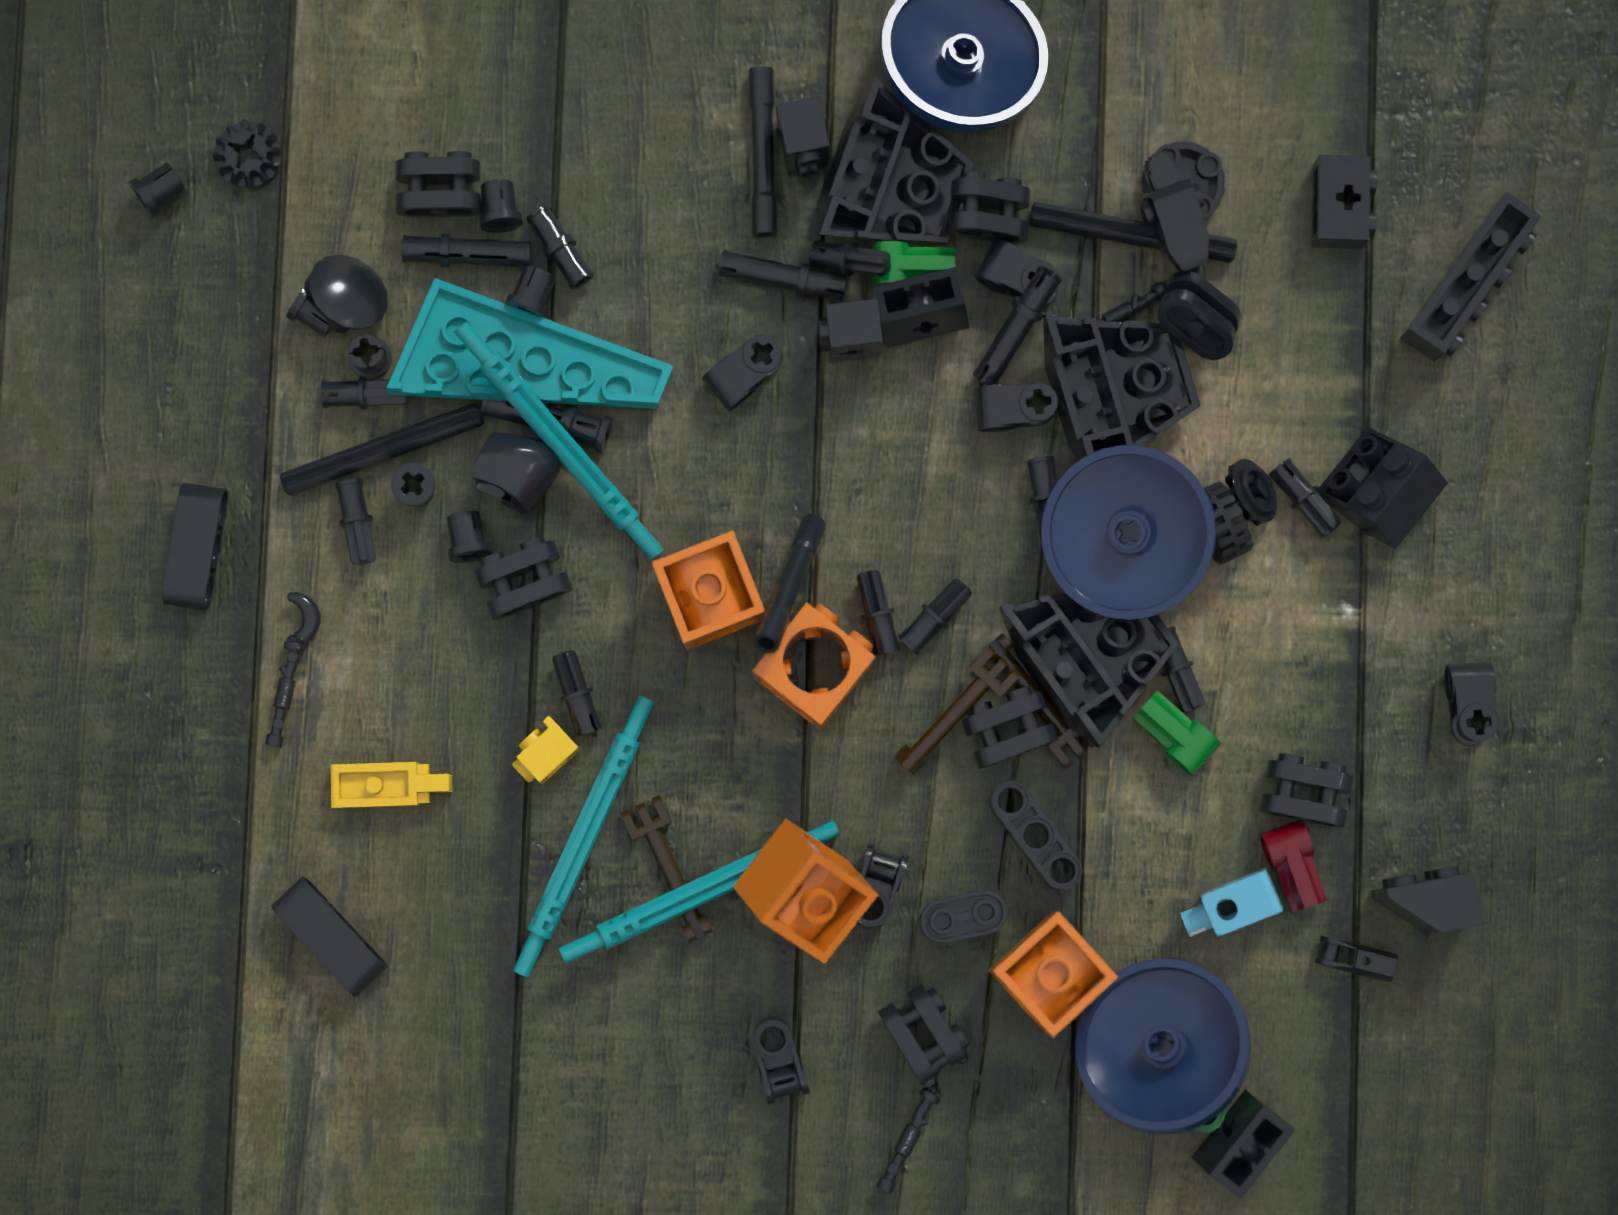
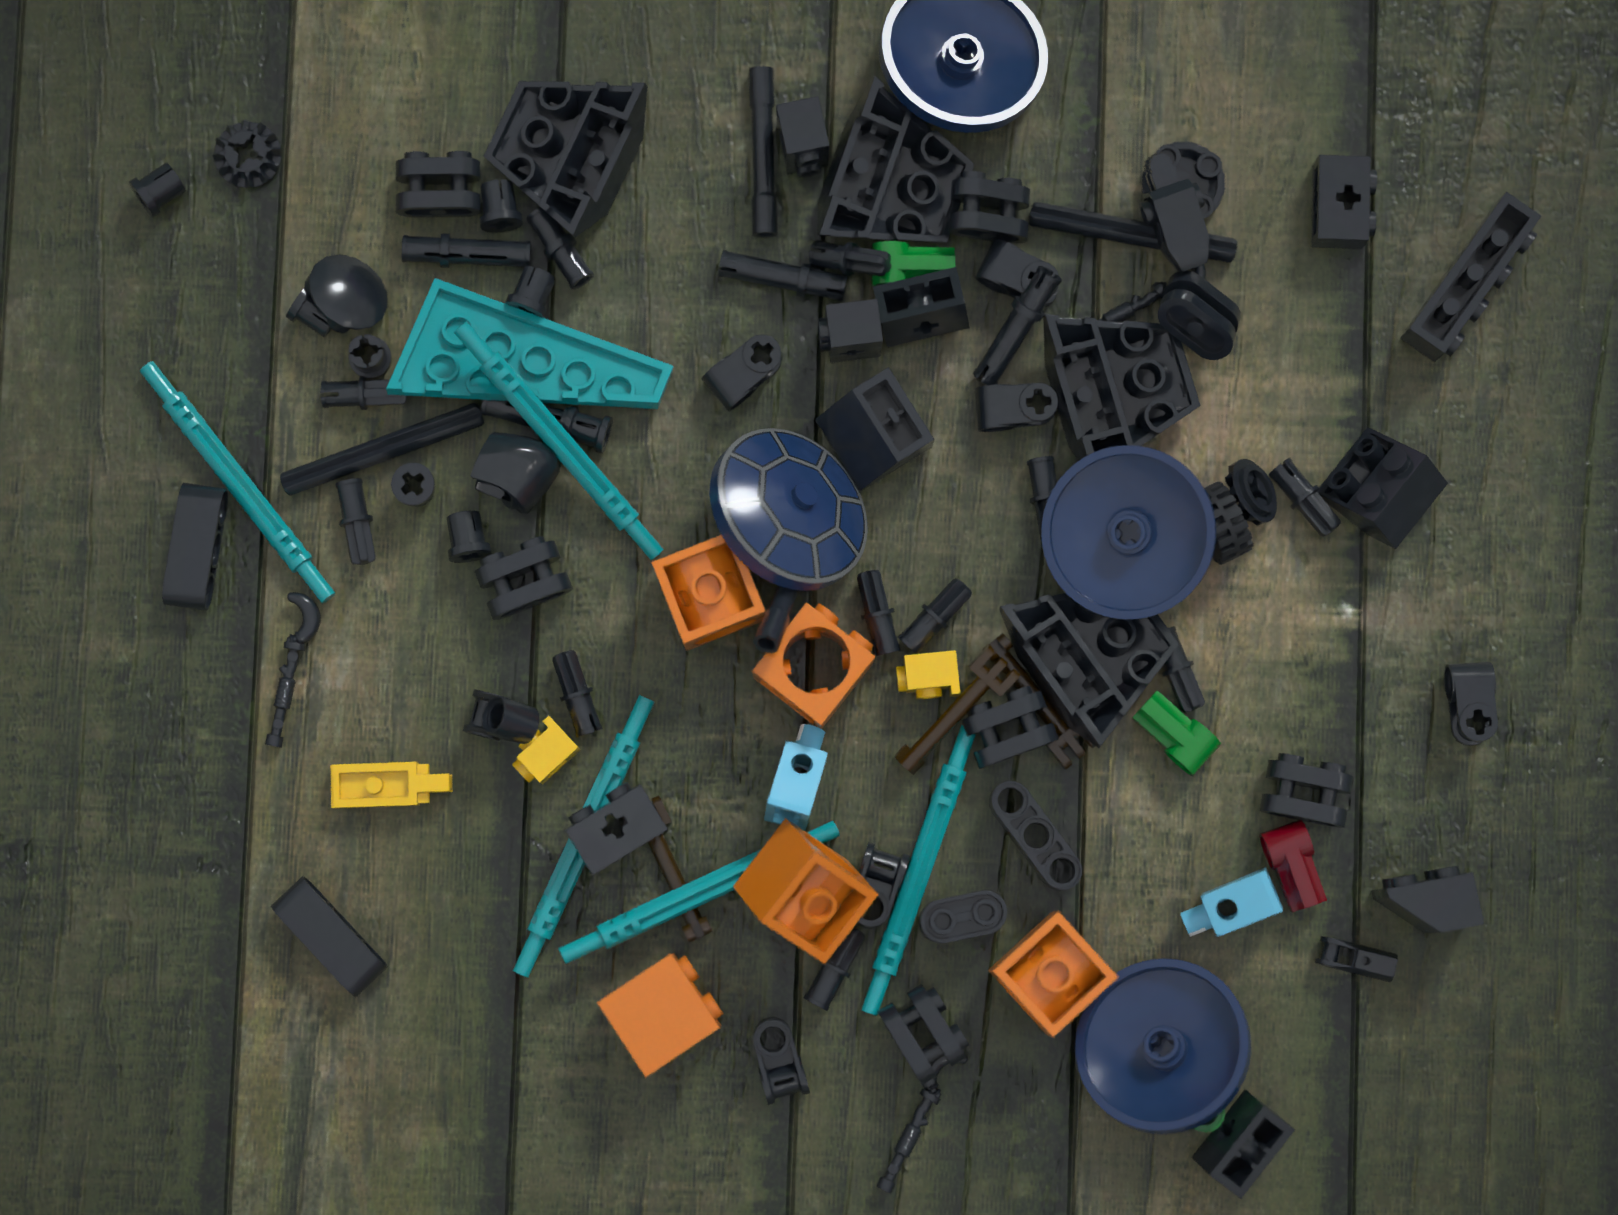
none -> teal axle [140,361,336,604]
none -> black piece [463,689,540,744]
none -> black wedge [484,81,648,238]
none -> black brick [564,782,668,875]
none -> orange brick [597,953,724,1077]
none -> dark blue dish [709,428,868,591]
none -> medium azure torso [764,724,828,831]
none -> black axle [804,927,865,1011]
none -> black slope [815,367,935,492]
none -> teal axle [861,725,976,1016]
none -> yellow brick [896,650,960,699]

